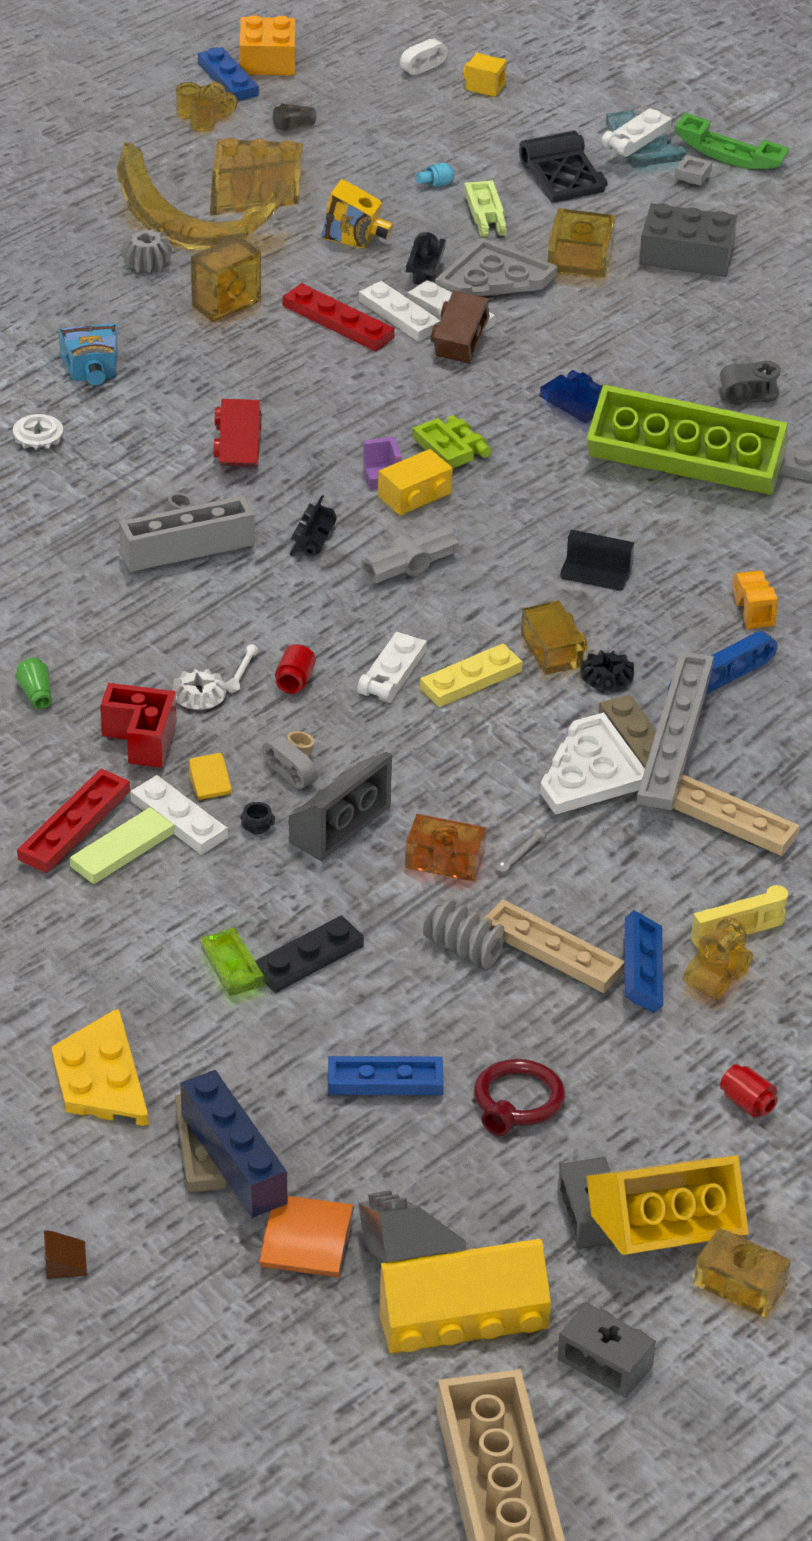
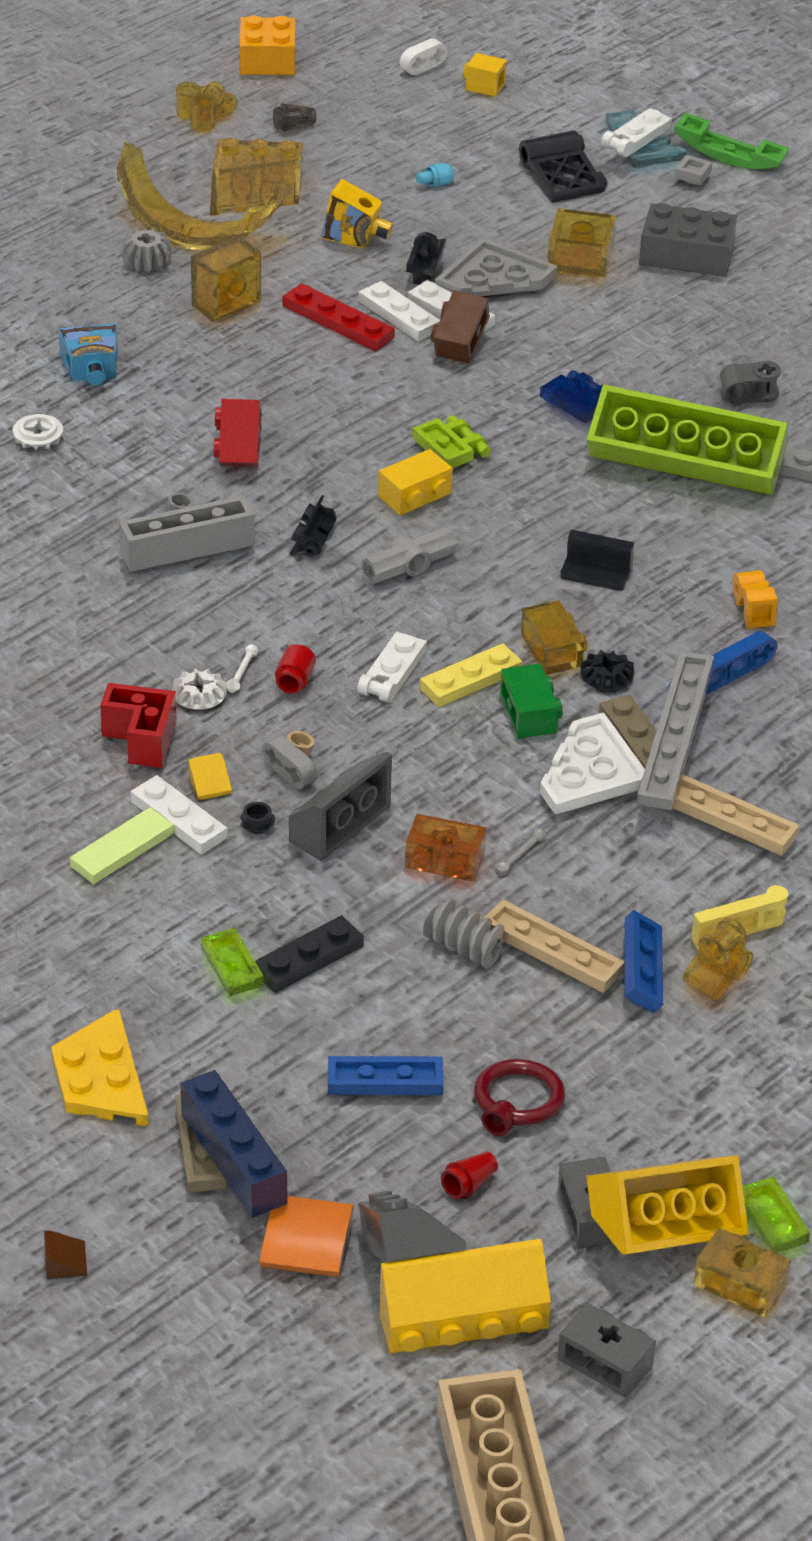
bright green cone [15,658,52,709] -> none
red plate [17,768,130,873] -> none
blue plate [198,47,259,102] -> none
medium lavender panel [363,437,401,490] -> none
yellowish green hinge [464,180,507,238] -> none
red brick [720,1064,778,1118] -> none
none -> red cone [441,1151,498,1199]
none -> green brick [500,663,563,739]
none -> clear neon green plate [743,1176,810,1254]

